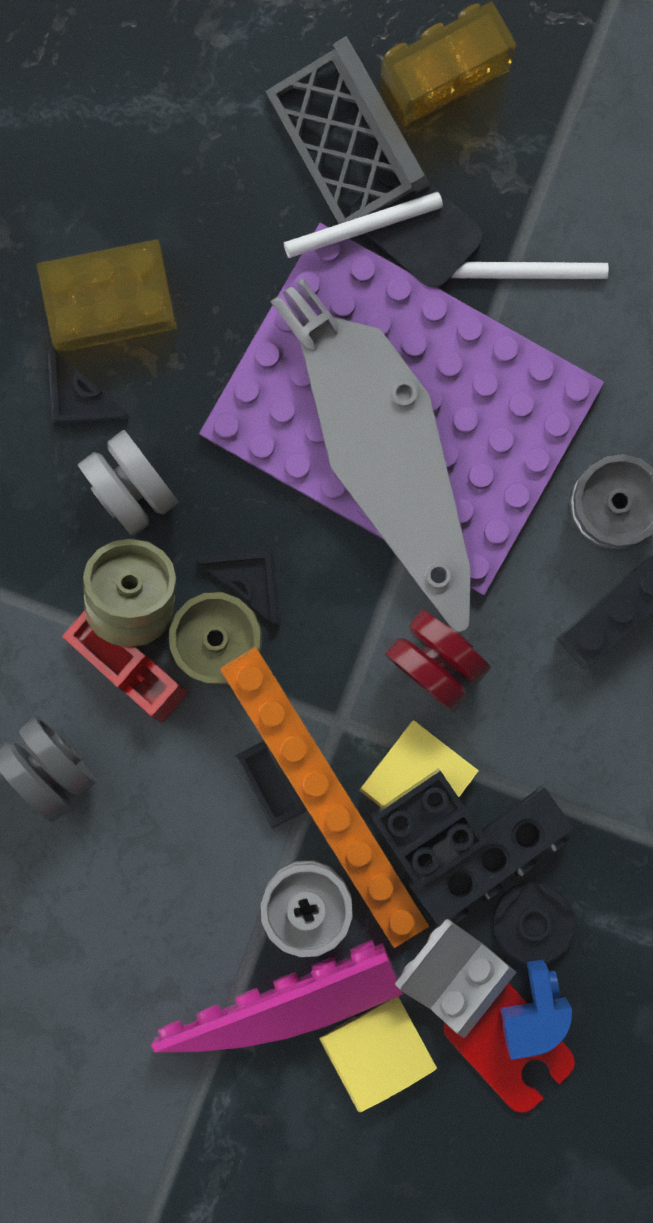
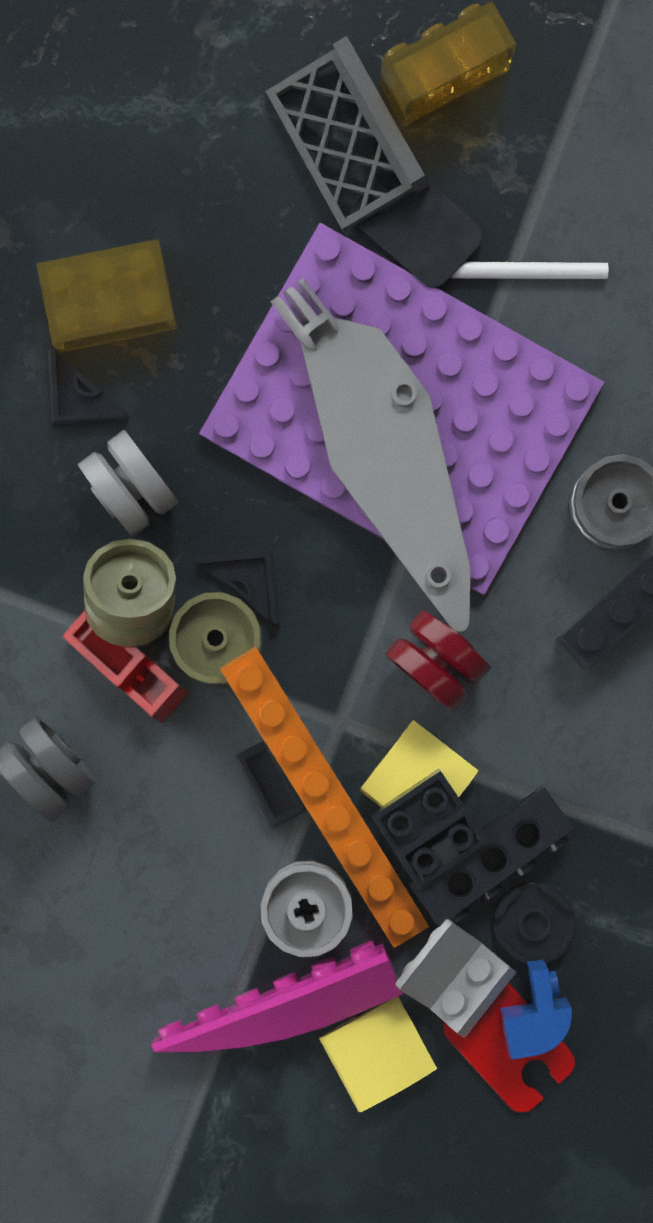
white bar [284,192,443,258] -> none

